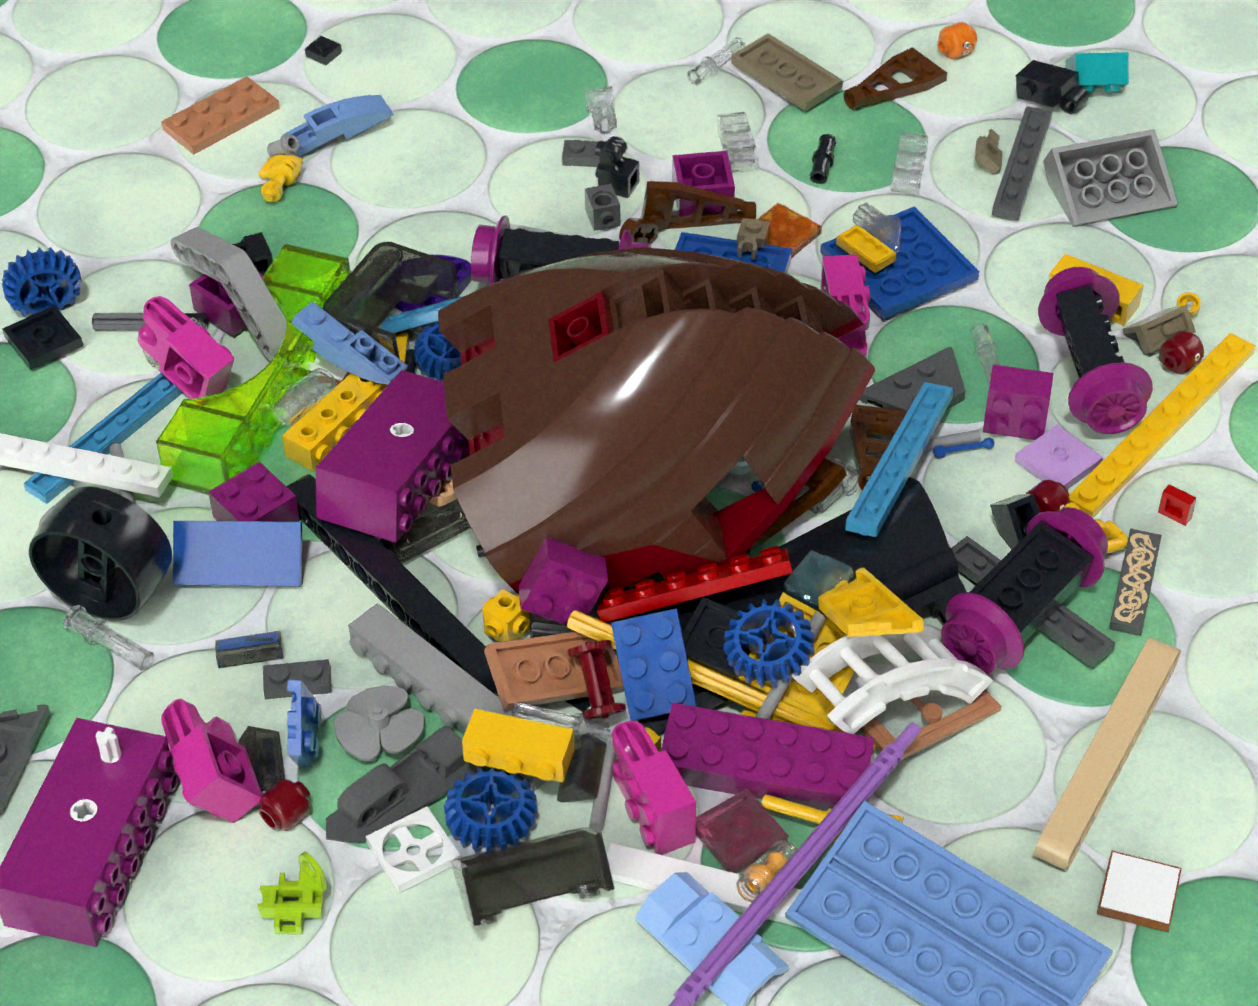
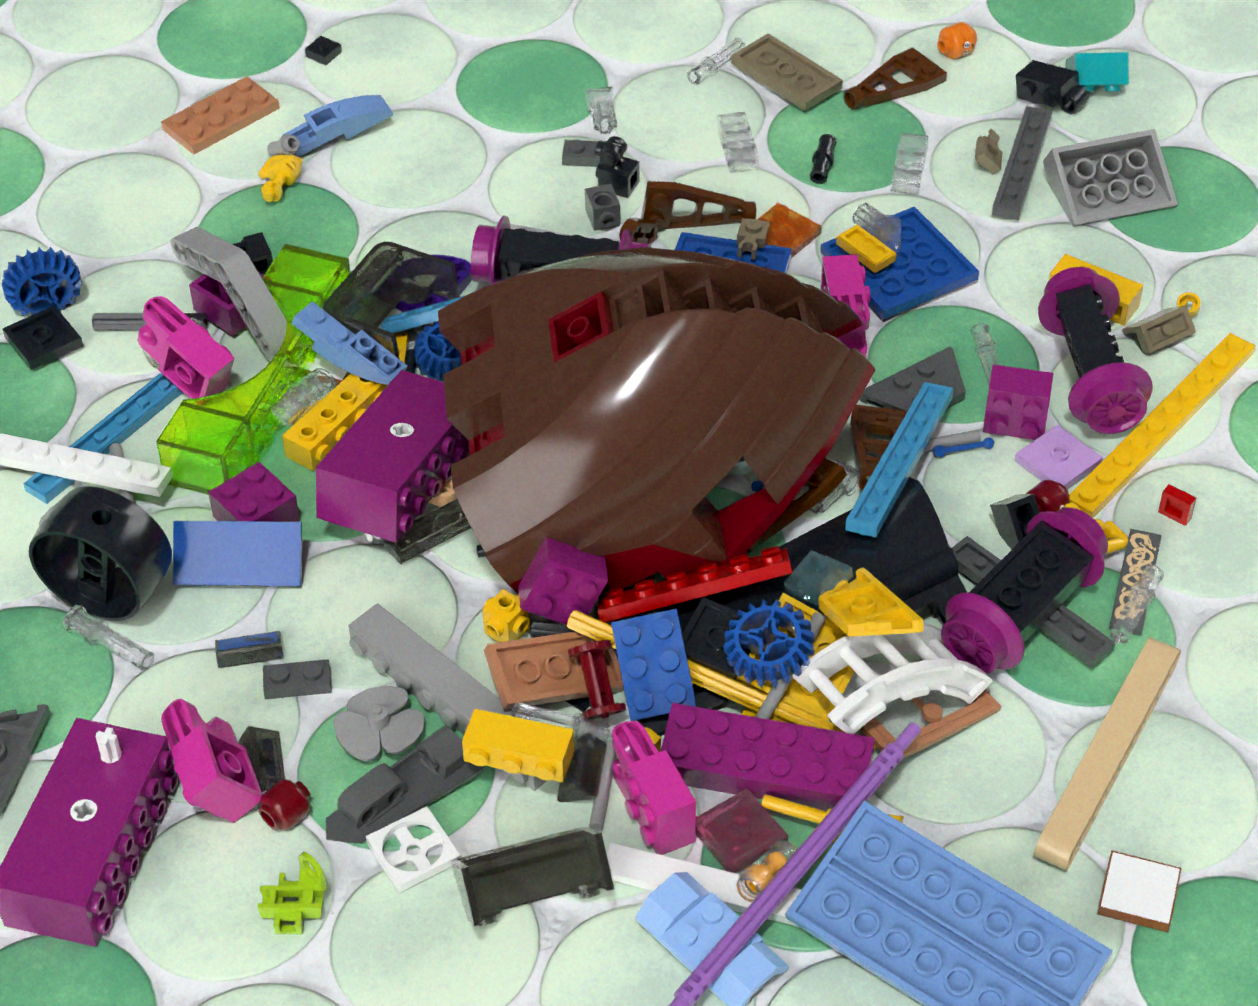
black beam [286,474,498,694] -> none
blue wing [287,680,321,767] -> none
blue gear [444,767,538,855] -> none
magenta brick [672,151,735,216] -> none
dark red head [1159,331,1204,374] -> none
none -> clear axle [1110,565,1164,644]

